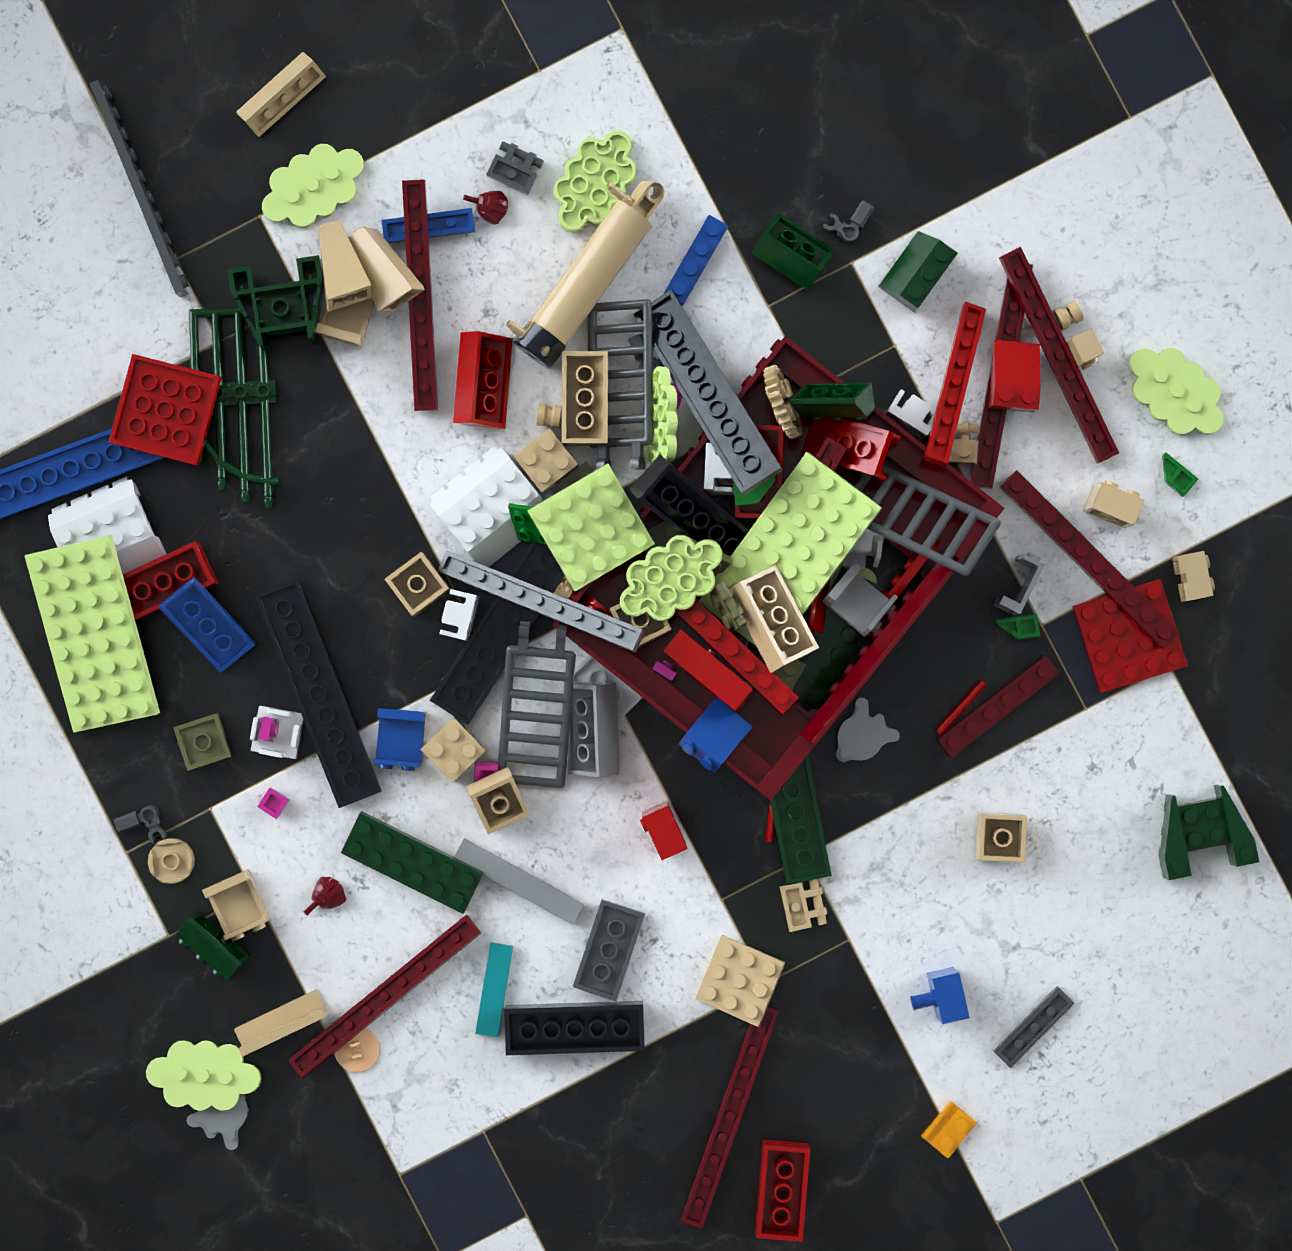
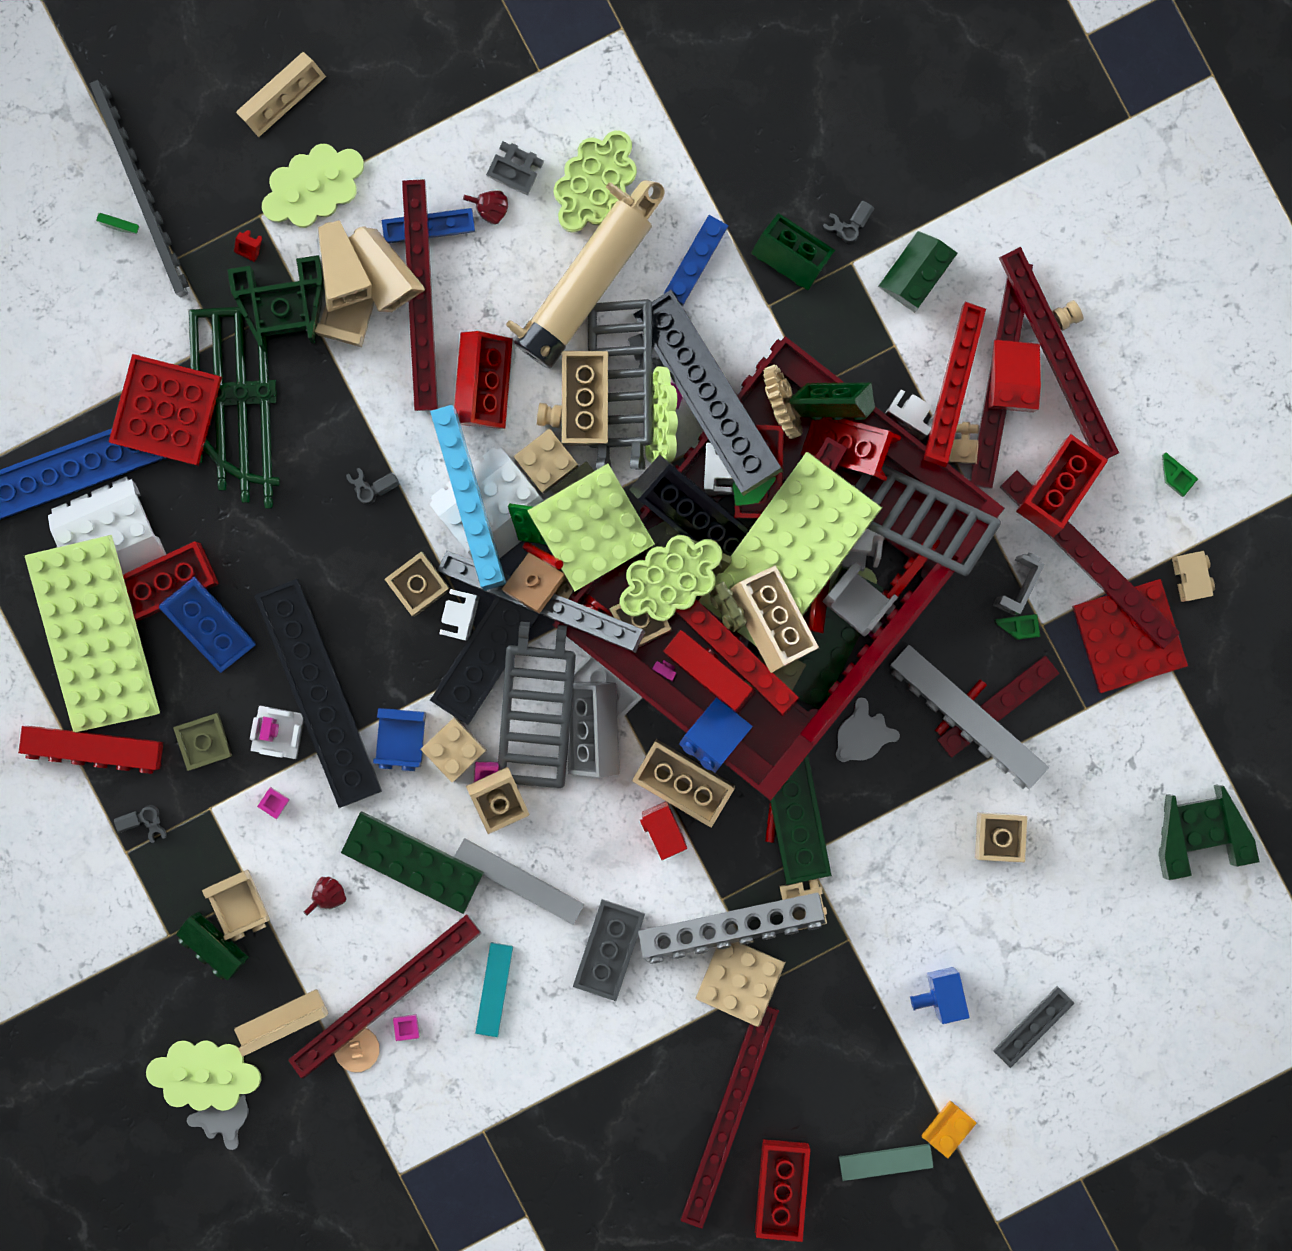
tan tile [148,838,195,884] -> none
black brick [504,1001,645,1056] -> none
tan brick [1067,328,1104,370] -> none
tan brick [1083,480,1145,528] -> none
yellowish green plate [1129,348,1223,435] -> none
none -> red brick [18,725,164,774]
none -> green tile [96,213,139,234]
none -> red tile [234,230,262,262]
none -> dark grey bar [346,468,400,505]
none -> dark pink plate [393,1014,420,1041]
none -> medium azure brick [430,405,506,591]
none -> medium nougat plate [502,553,566,614]
none -> red bar [523,542,563,569]
none -> tan slope [632,739,735,828]
none -> light grey brick [638,893,826,964]
none -> sand green tile [839,1144,933,1181]
none -> light grey brick [890,645,1049,789]
none -> red brick [1016,434,1108,538]

